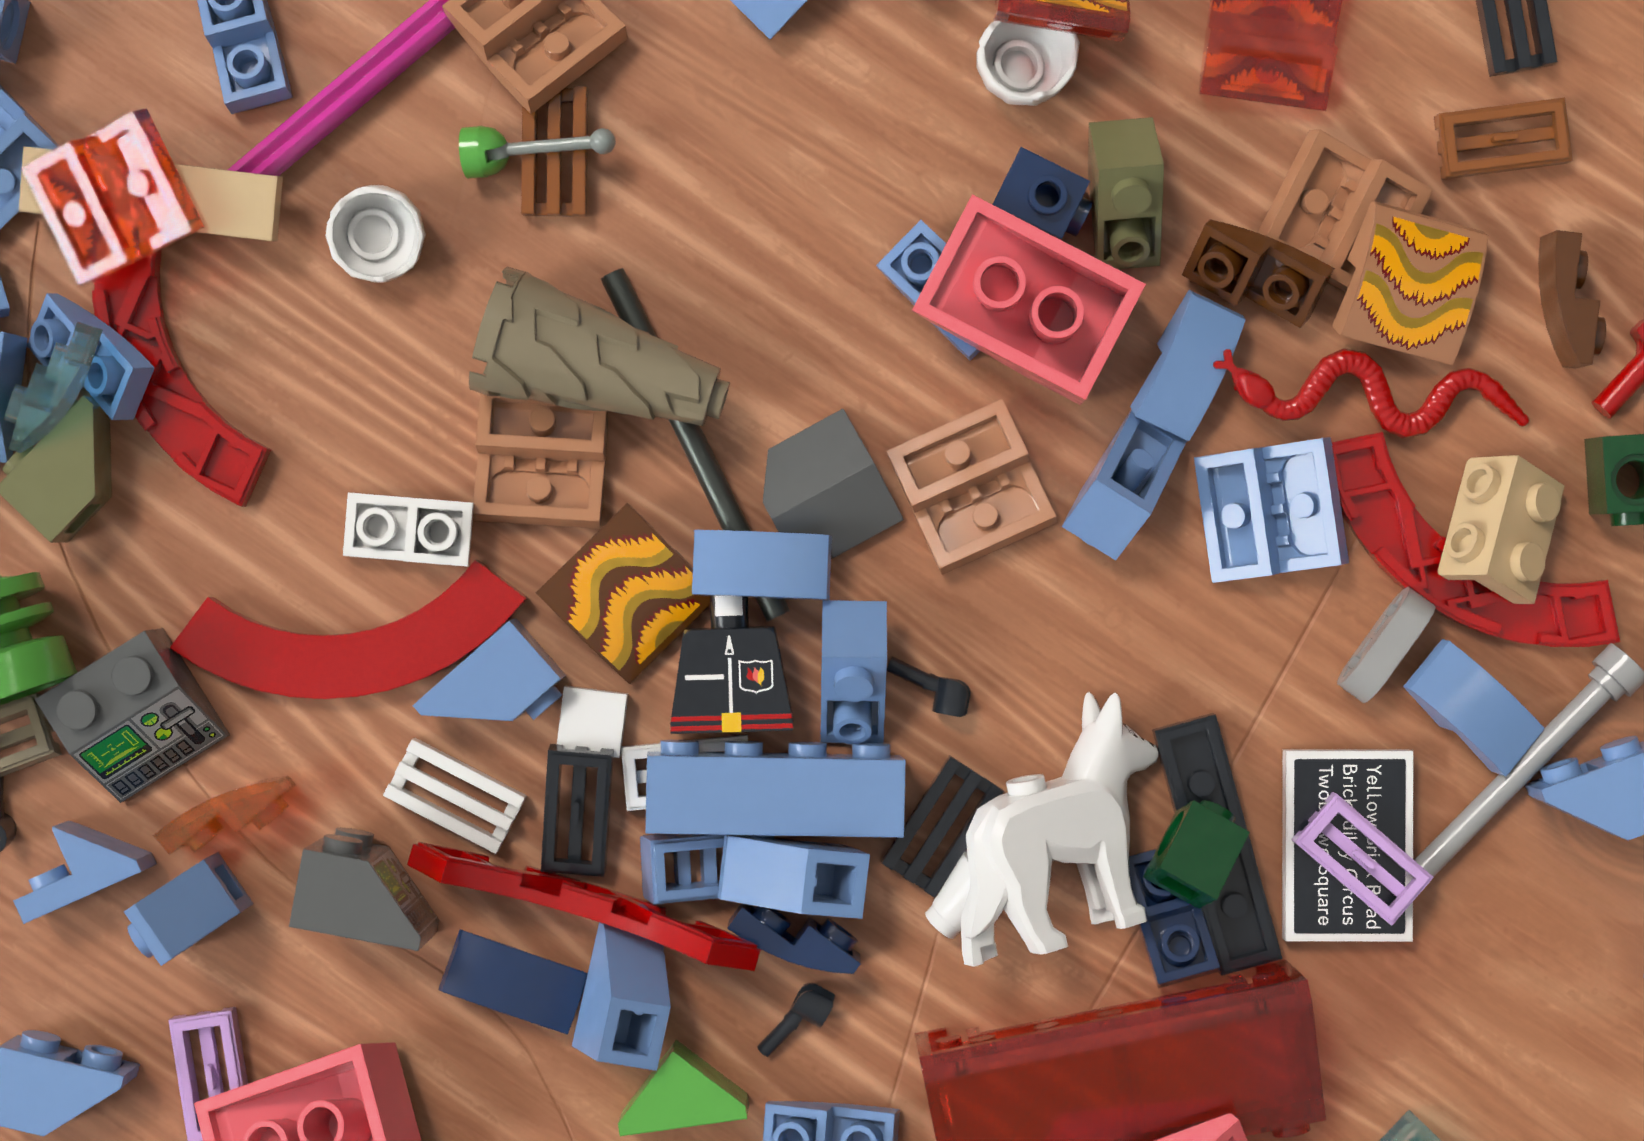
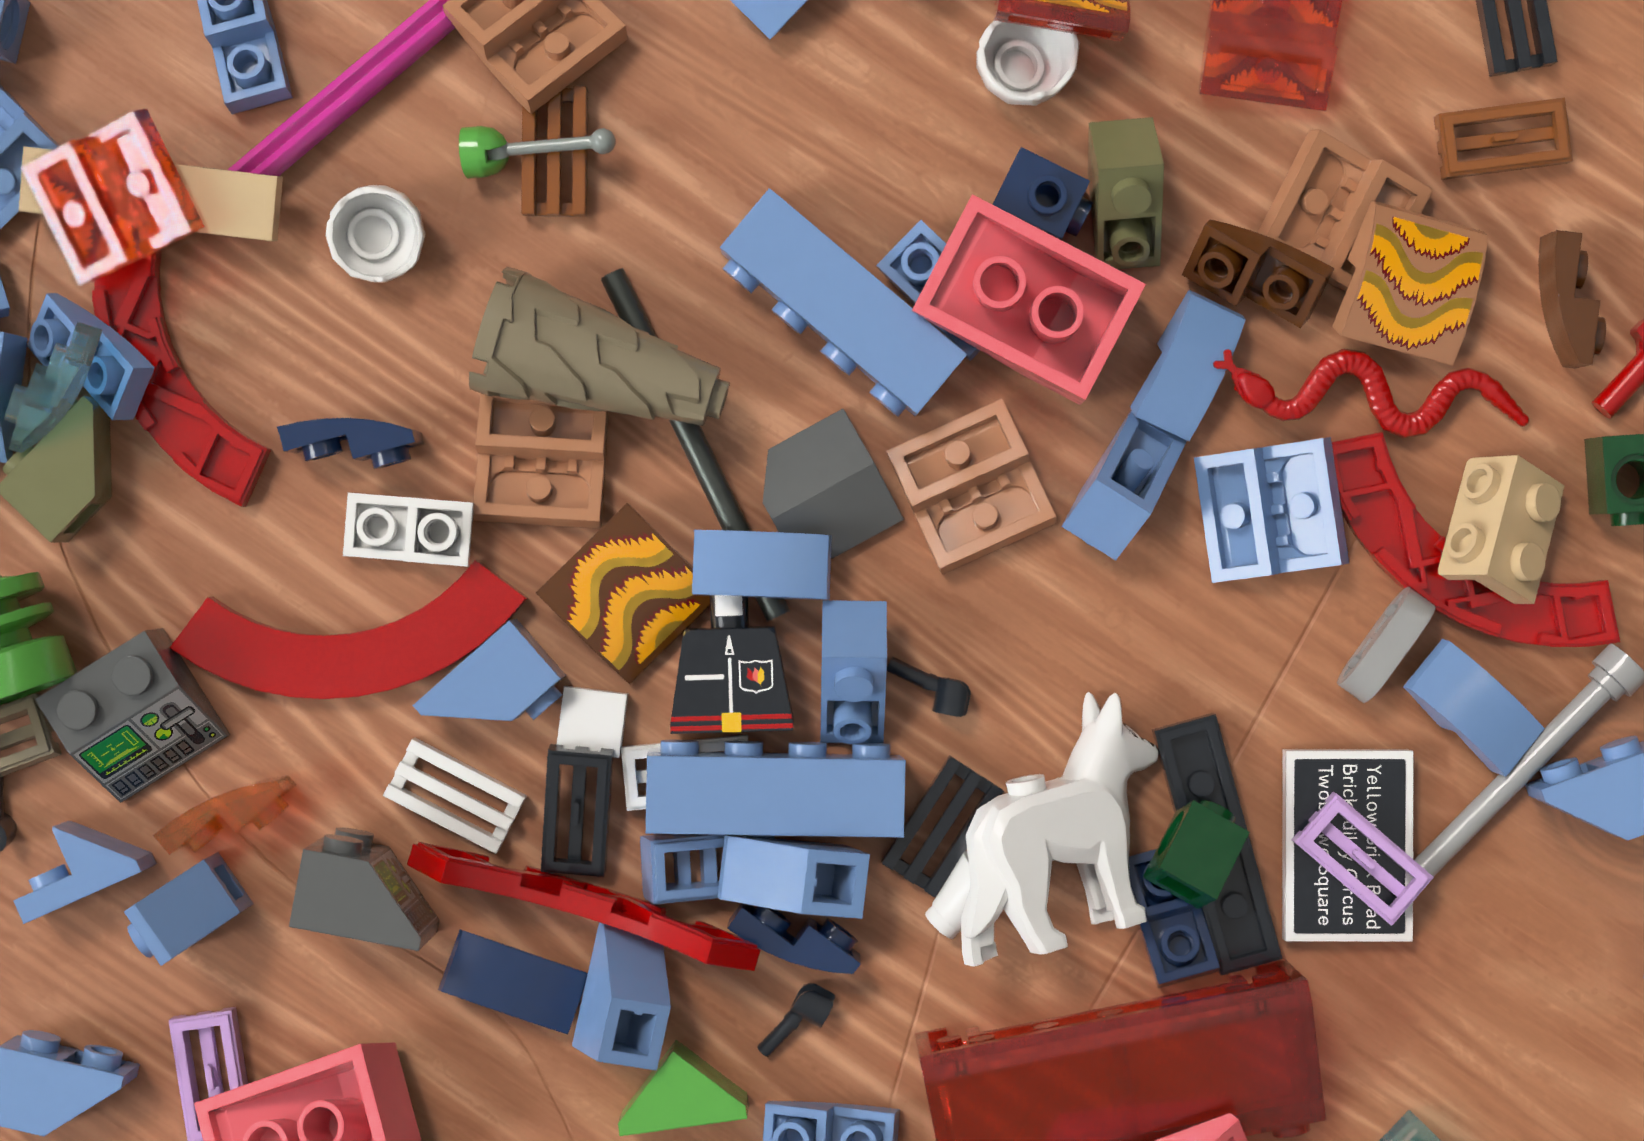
none -> dark blue slope [277,418,424,469]
none -> medium blue brick [720,188,967,417]

